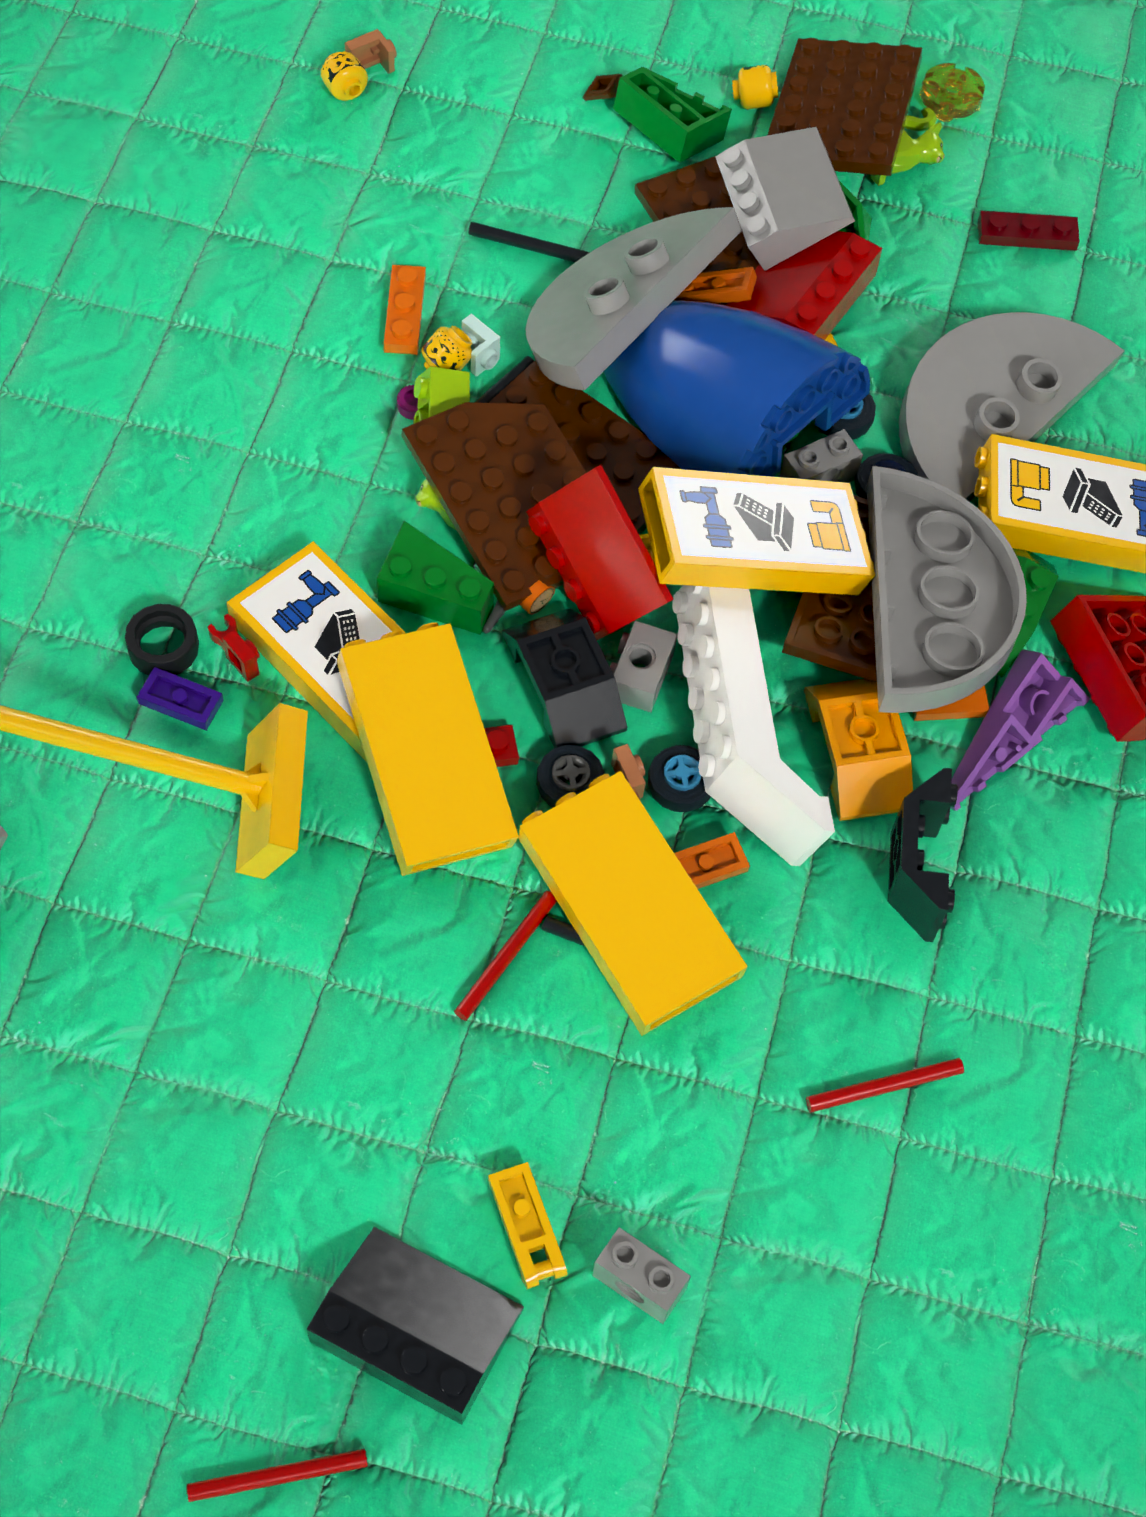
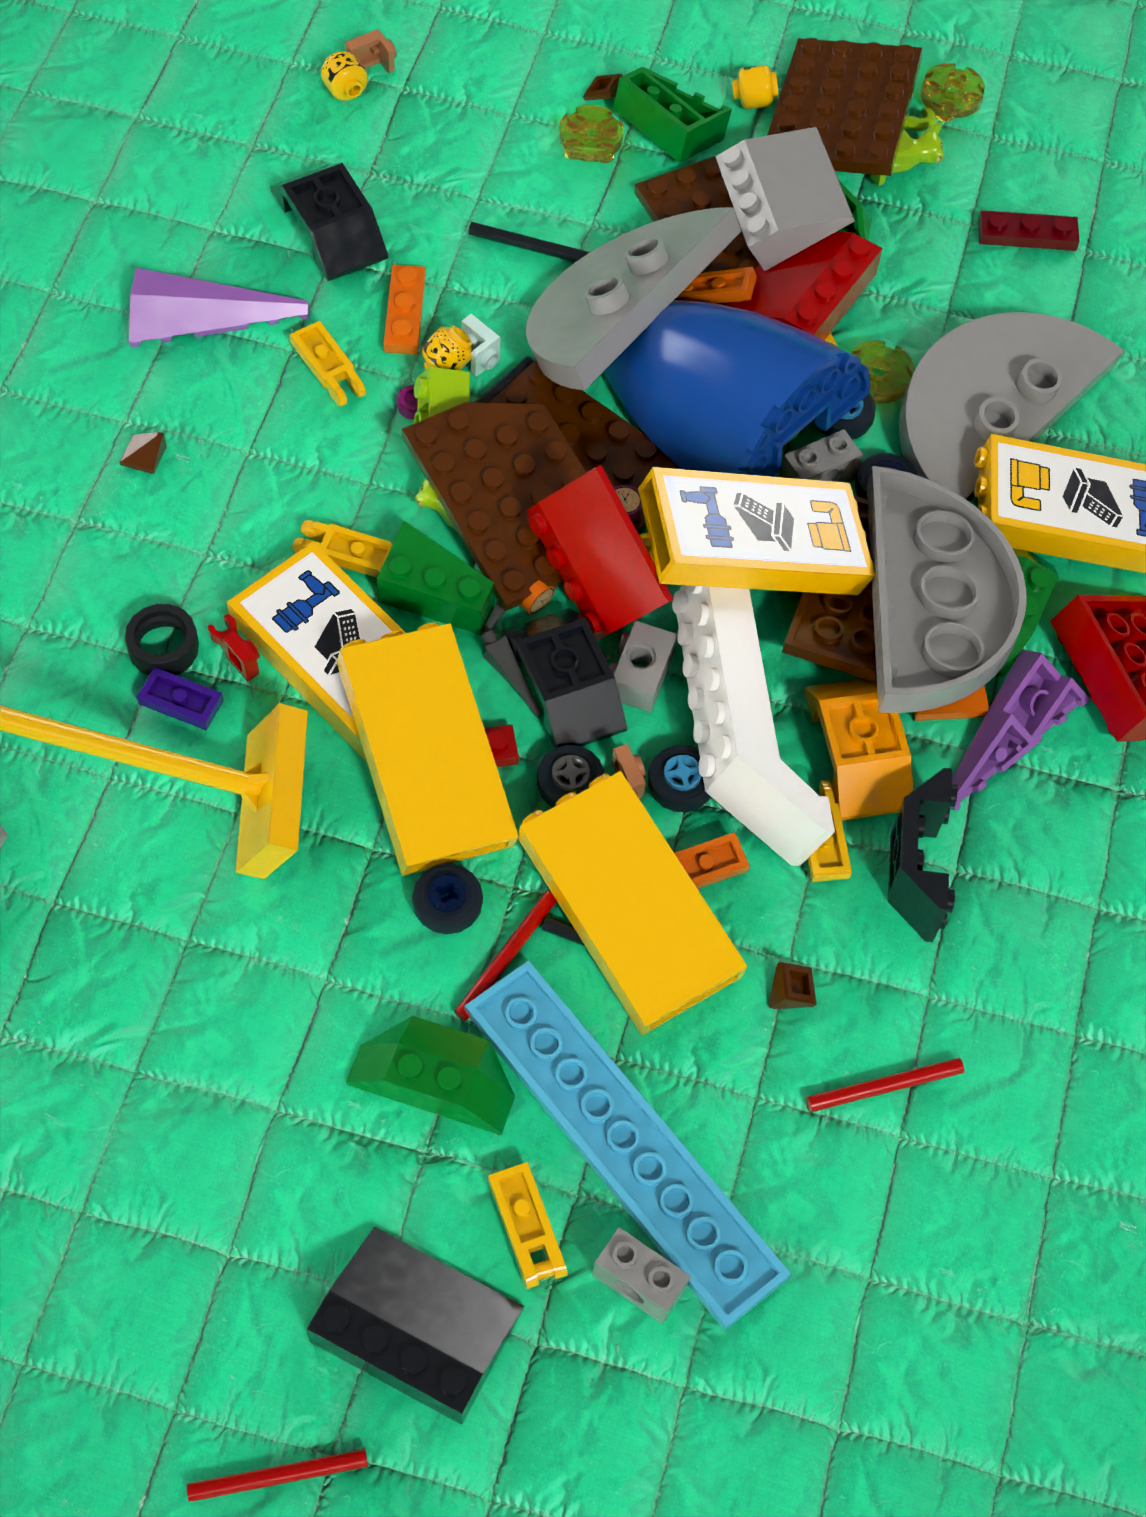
none -> reddish brown slope [120,432,167,474]
none -> wedge [129,268,310,347]
none -> black slope [270,163,388,282]
none -> yellow hinge [289,321,366,407]
none -> yellow hinge [292,520,393,578]
none -> green wedge [346,1016,515,1136]
none -> black wheel [412,864,483,934]
none -> medium azure plate [464,960,792,1331]
none -> dark grey piece [481,630,542,717]
none -> clear yellow plate [559,105,624,163]
none -> tile [614,485,642,521]
none -> reddish brown slope [769,962,817,1009]
none -> yellow hinge [805,780,852,882]
none -> clear yellow plate [851,340,914,404]

